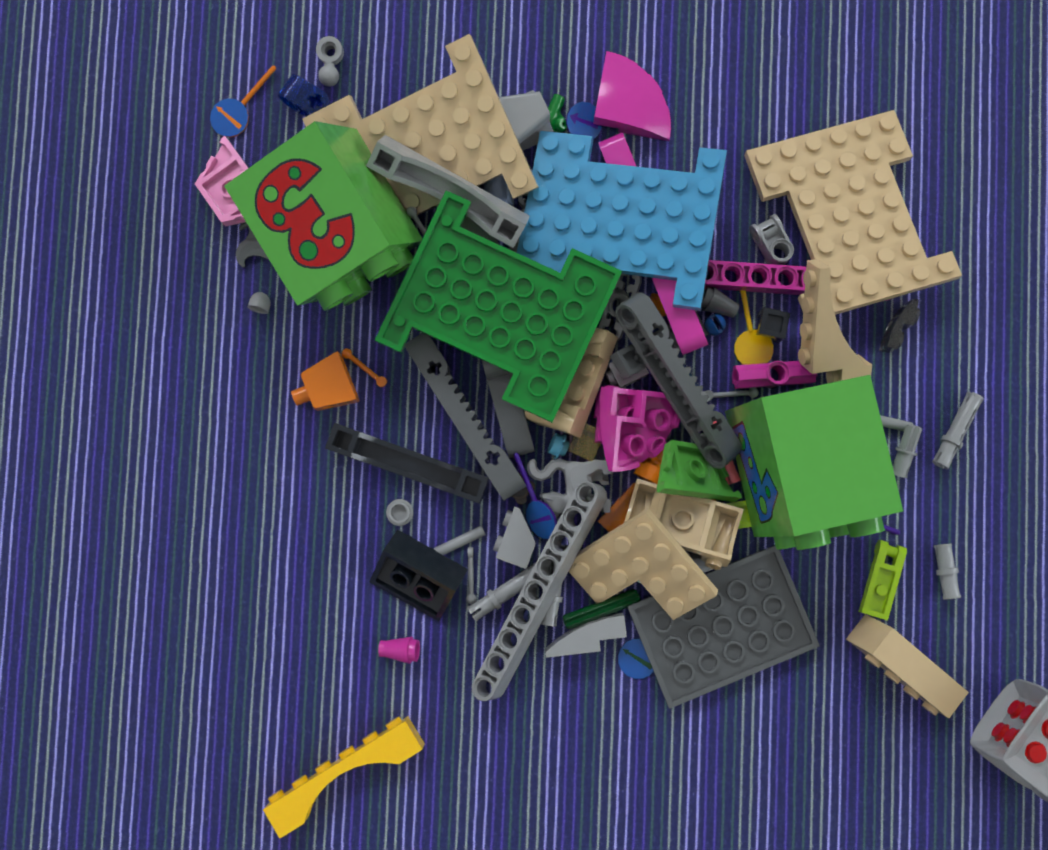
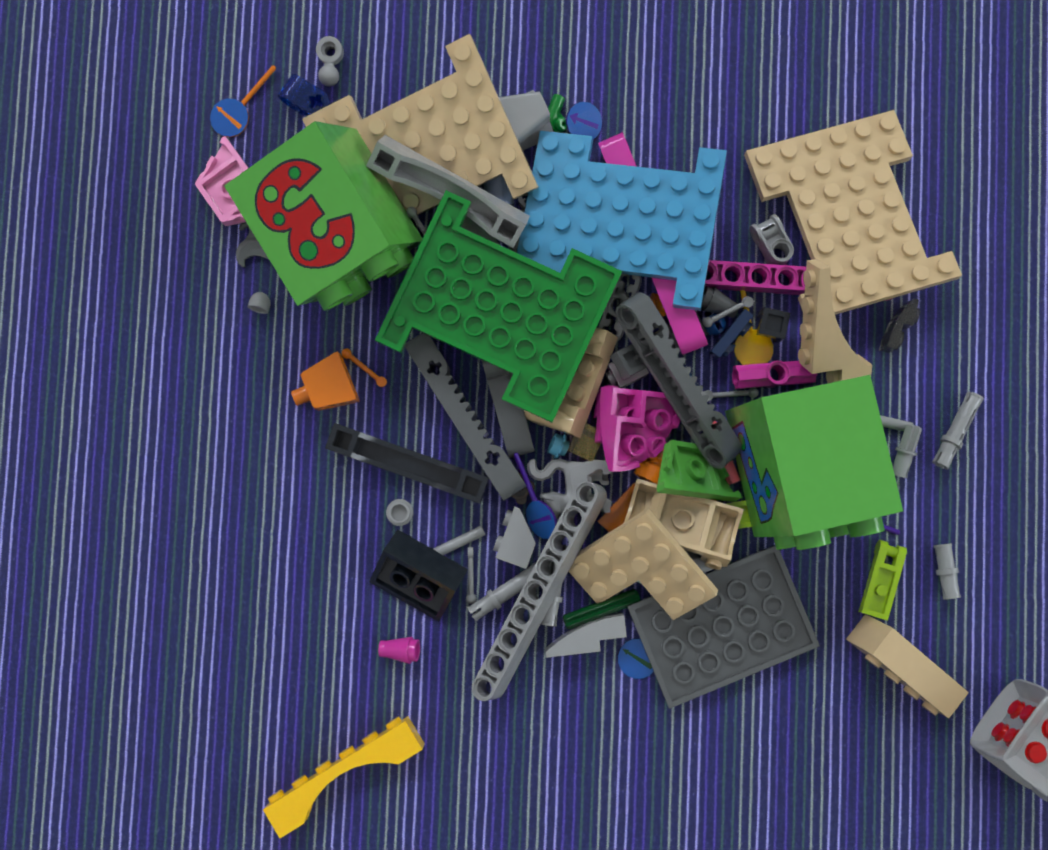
dark pink brick [593,51,671,141] -> none
none -> light grey hinge [702,296,754,327]
none -> dark blue plate [709,309,754,359]

